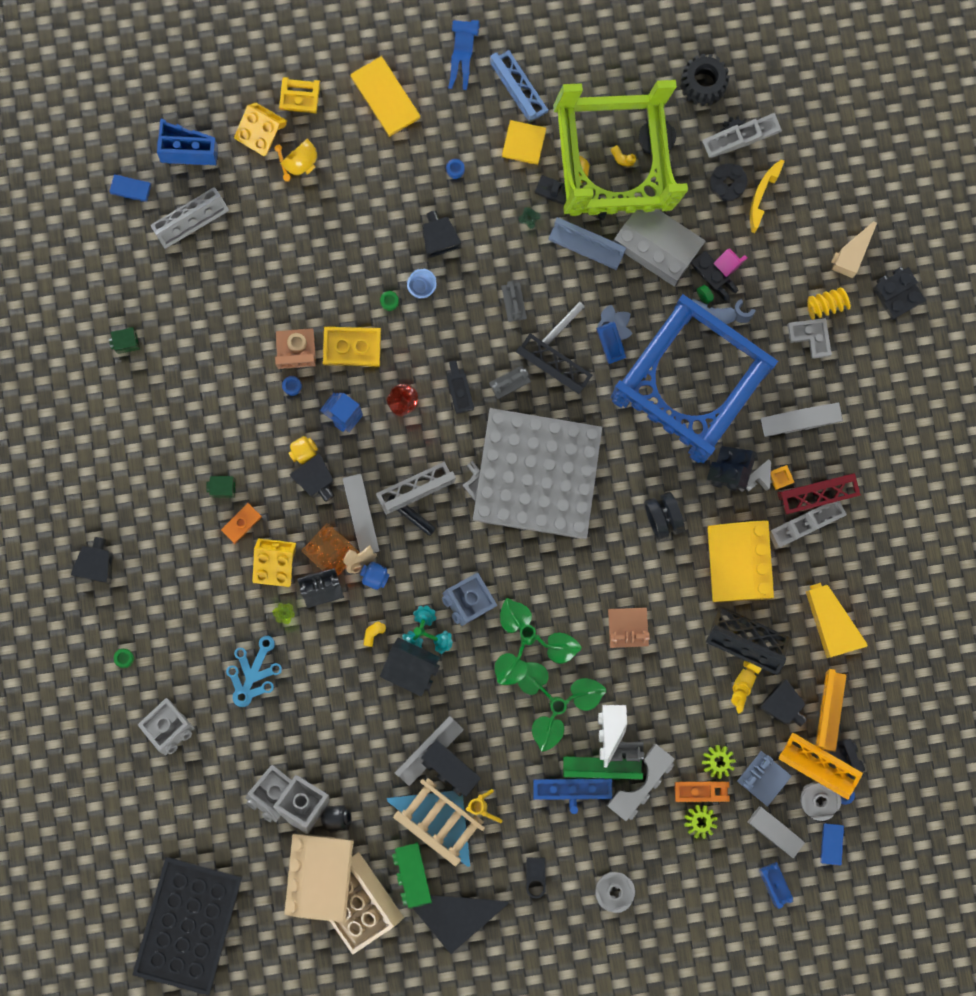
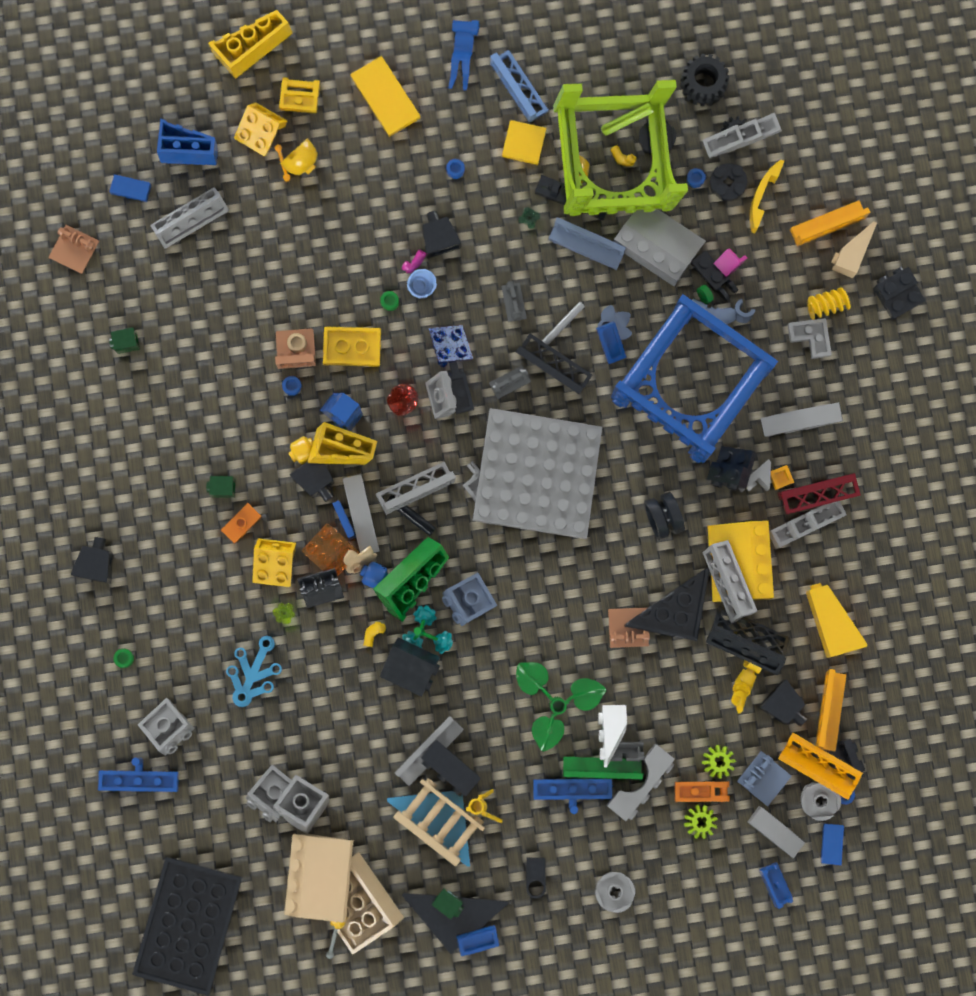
black head [321,805,352,832] -> none
green brick [392,843,432,909] -> none
green plant [495,598,581,685] -> none
none -> nougat hinge [48,225,99,274]
none -> blue plate [98,757,179,792]
none -> yellow wedge [208,10,293,79]
none -> yellow wedge [308,422,377,465]
none -> light grey hinge [326,916,347,959]
none -> blue tile [332,501,356,540]
none -> green wedge [373,537,449,622]
none -> dark pink arm [402,250,427,274]
none -> light grey plate [425,371,456,419]
none -> clear blue hinge [428,325,473,367]
none -> dark green brick [432,887,464,920]
none -> blue tile [456,925,499,957]
none -> lime axle [601,103,653,136]
none -> black tile [624,568,710,641]
none -> blue tile [686,168,706,188]
none -> light grey fence [702,540,757,623]
none -> light orange fence [790,200,870,246]

